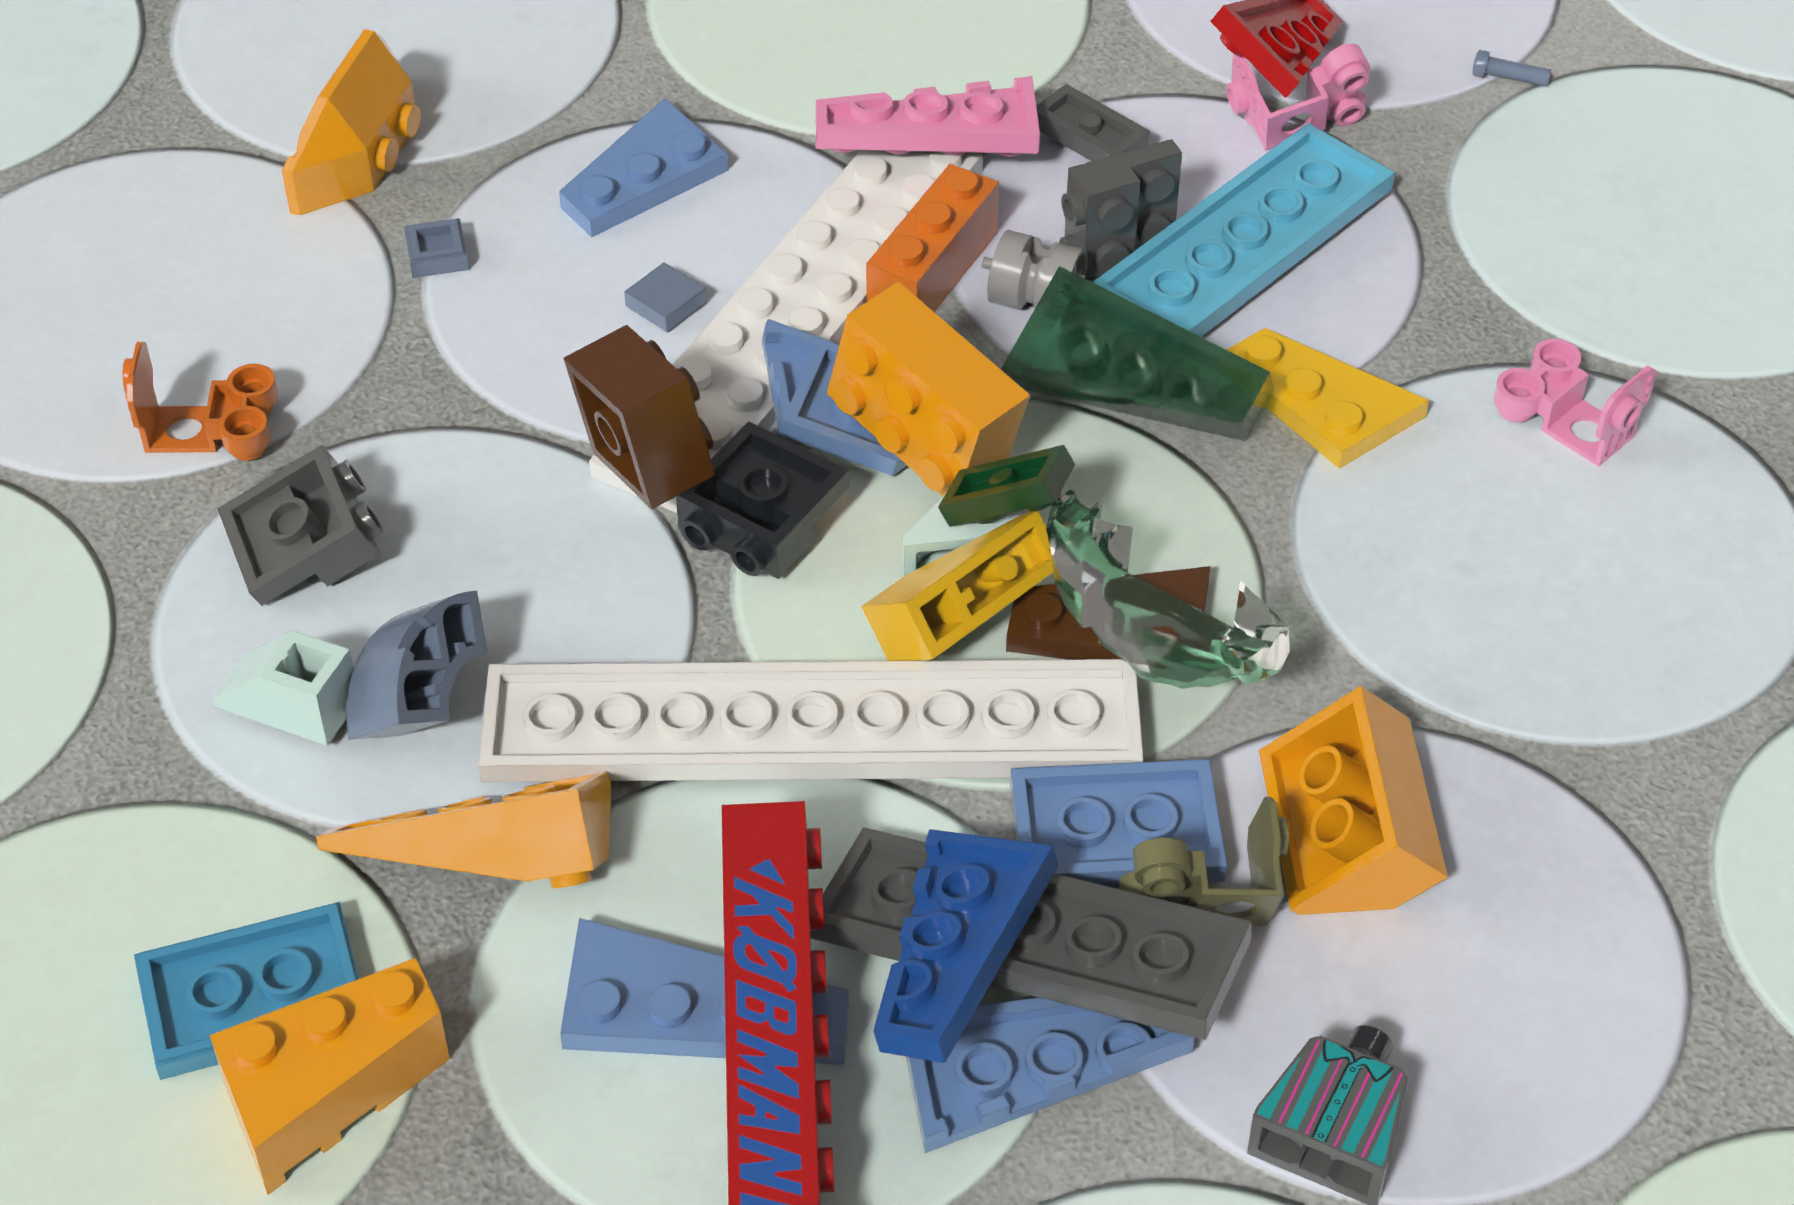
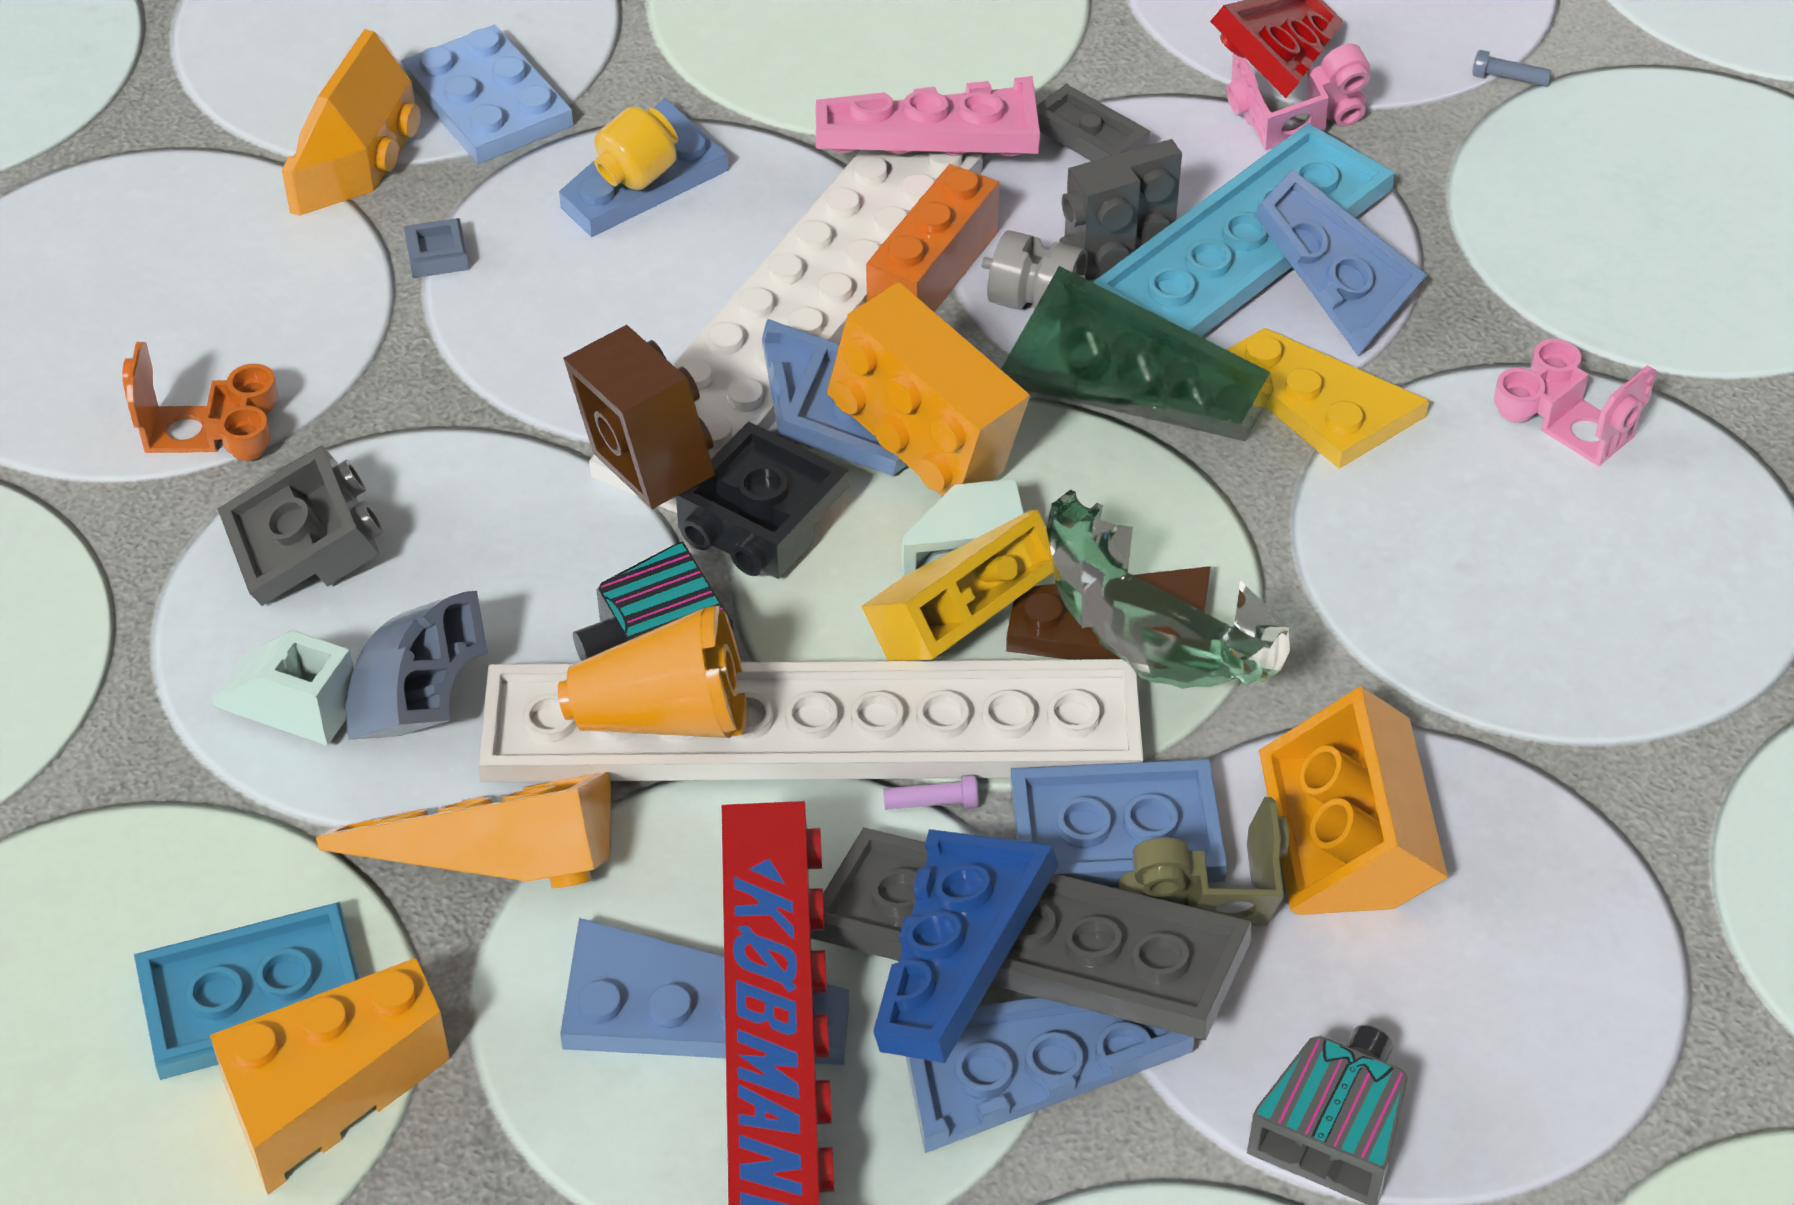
sand blue tile [624,262,706,332] -> none
dark green plate [938,445,1075,527] -> none
none -> light blue plate [401,24,573,164]
none -> light orange cone [558,606,747,738]
none -> torso [573,541,734,661]
none -> yellow head [594,106,678,190]
none -> lavender piece [883,775,979,810]
none -> medium blue wing [1254,169,1427,356]

